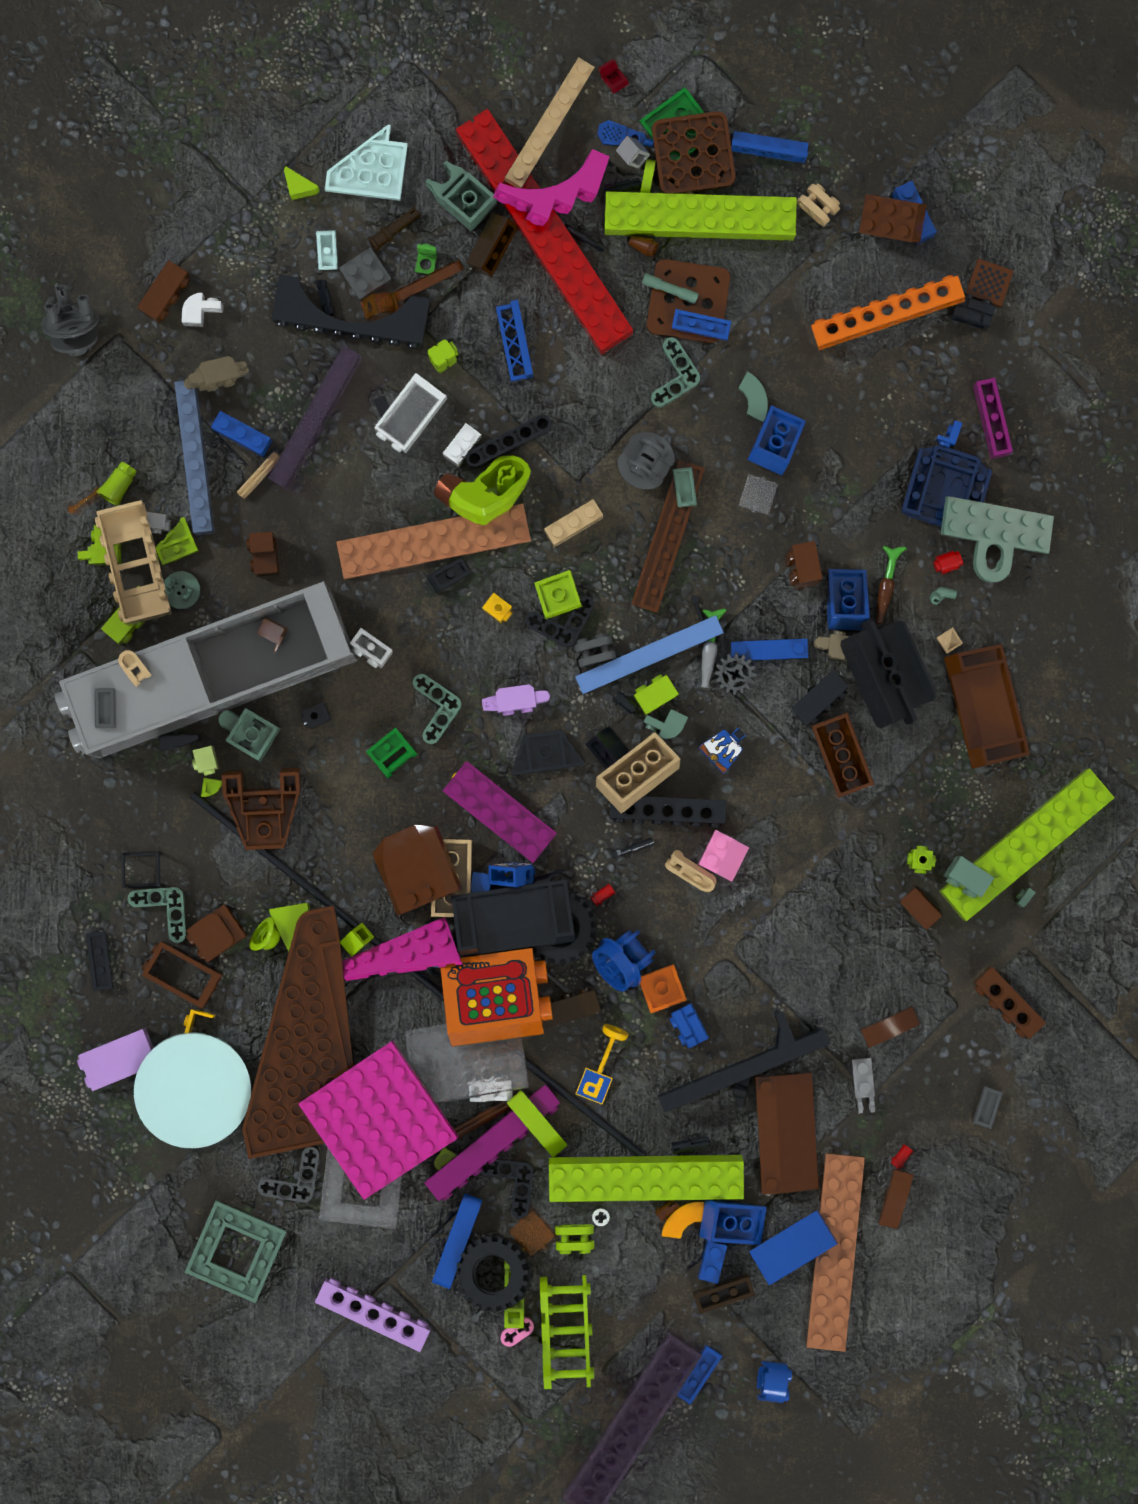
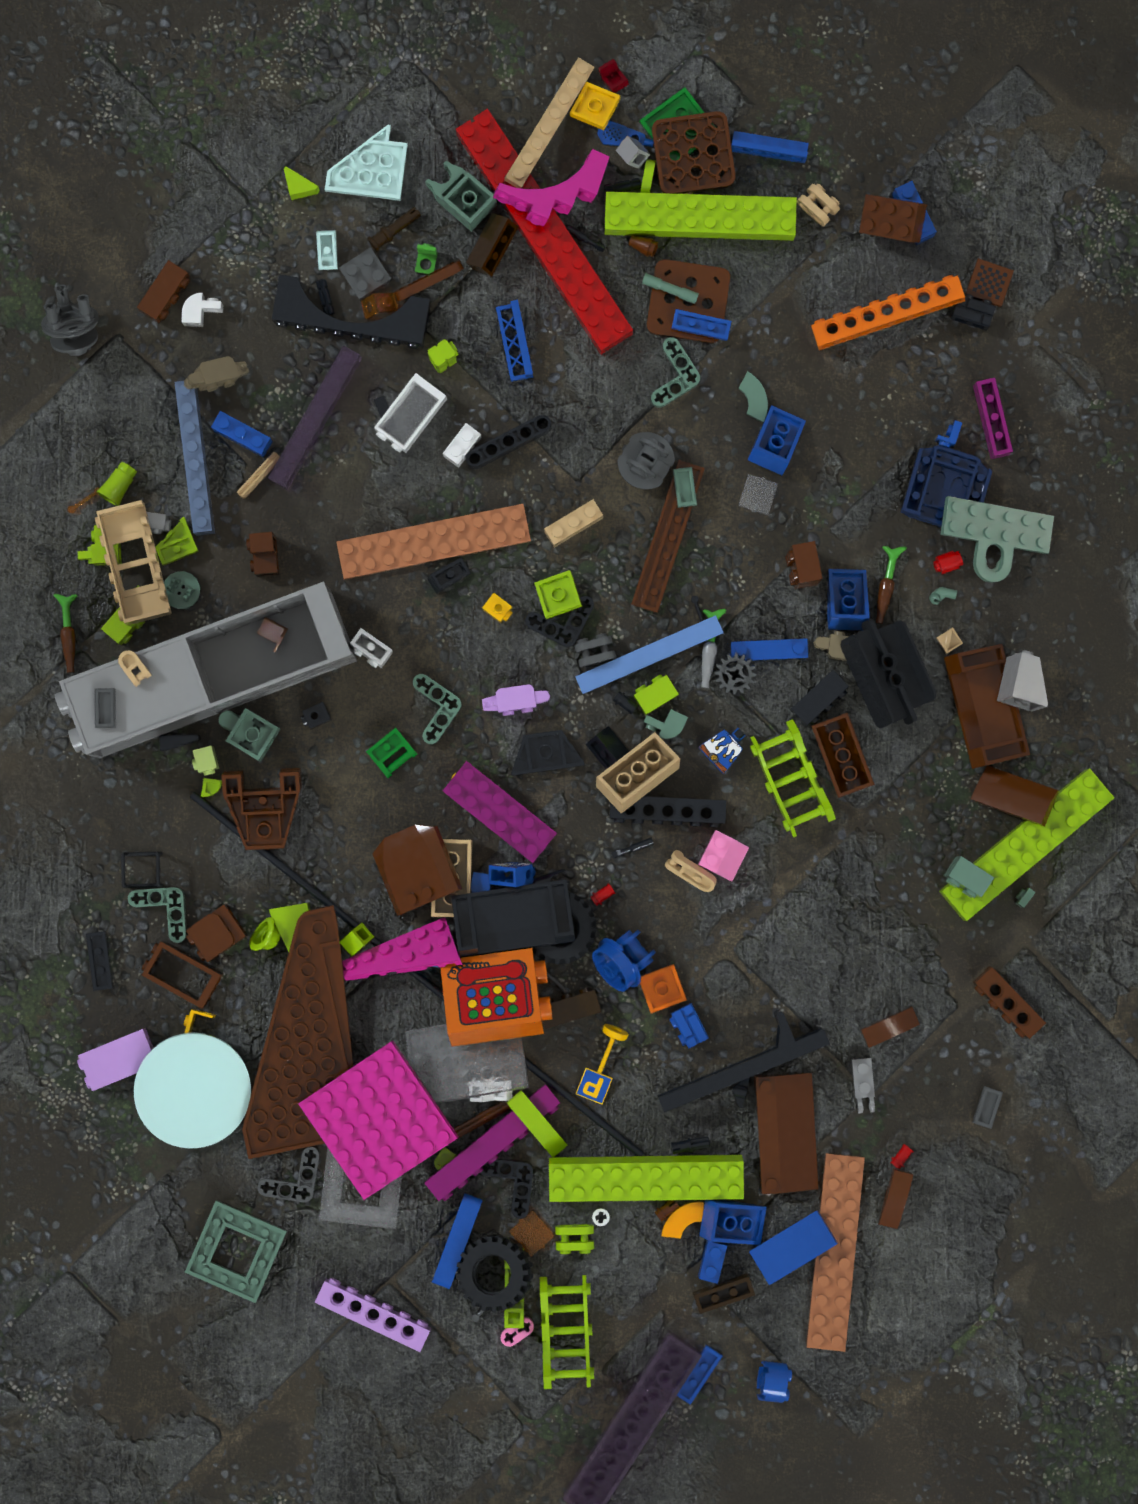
lime piece [434,455,531,525] -> none
reddish brown hinge [900,885,942,930] -> none
lime brick [907,846,936,874] -> none
none -> reddish brown piece [53,594,78,673]
none -> yellow plate [570,82,621,130]
none -> lime fence [750,719,836,837]
none -> reddish brown slope [971,766,1059,827]
none -> light grey slope [997,650,1048,712]

